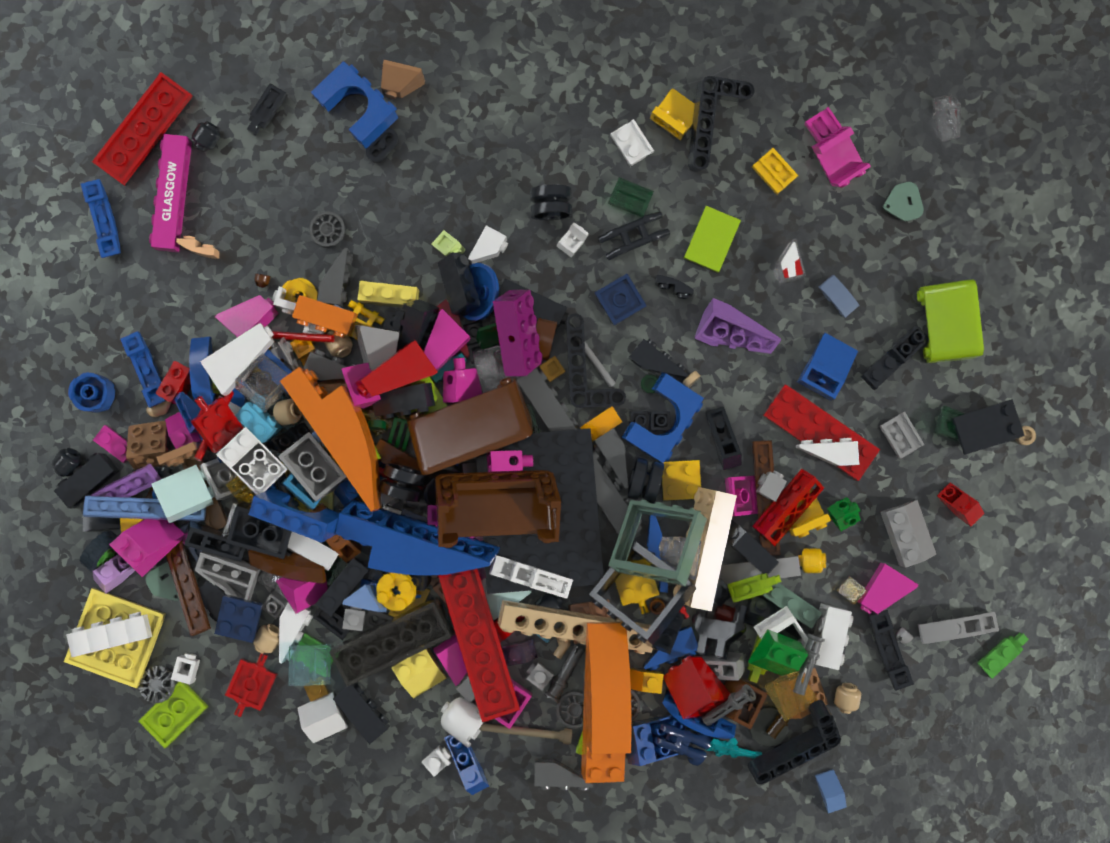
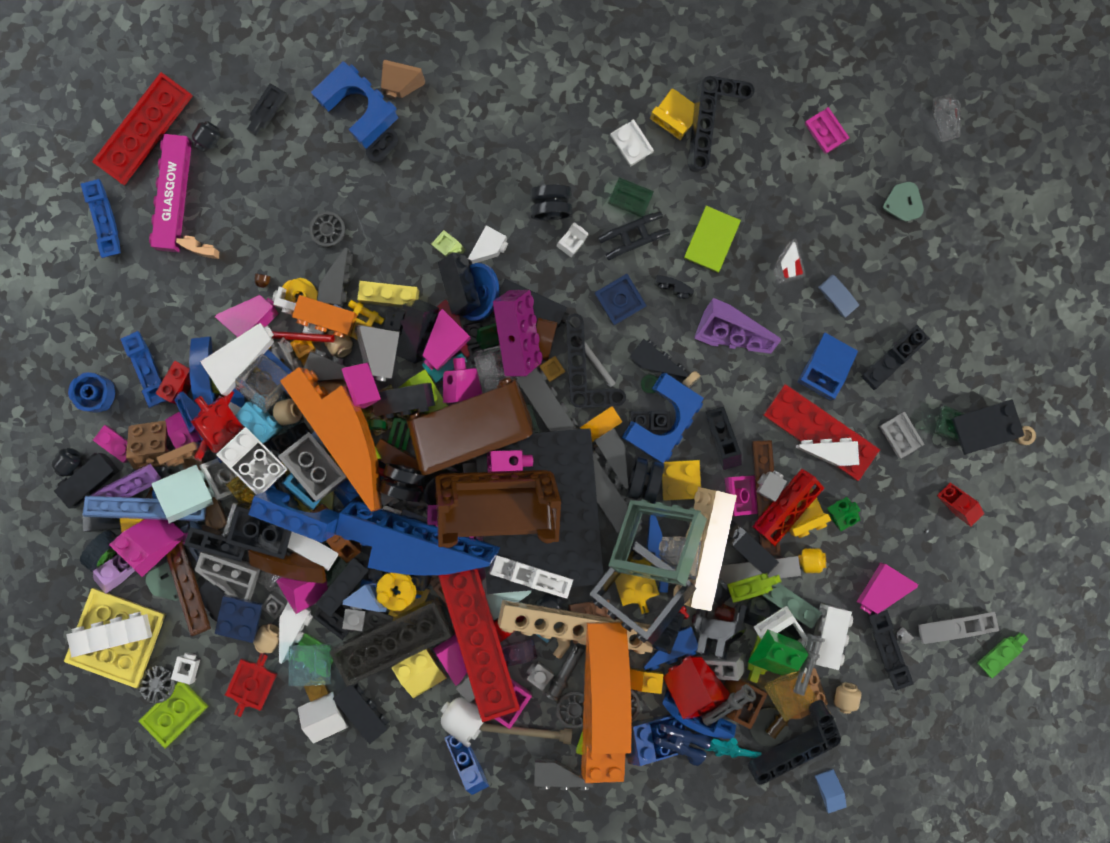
tan arm [147,401,171,417] -> none
red slope [355,340,438,399] -> none
white bracket [422,745,452,776] -> none
reddish brown hinge [650,598,665,615] -> none
yellow plate [752,148,799,195] -> none
dark pink panel [812,126,871,188] -> none
clear yellow slope [837,576,867,604] -> none
light grey slope [880,500,936,568] -> none
lime windscreen [917,279,984,363] -> none

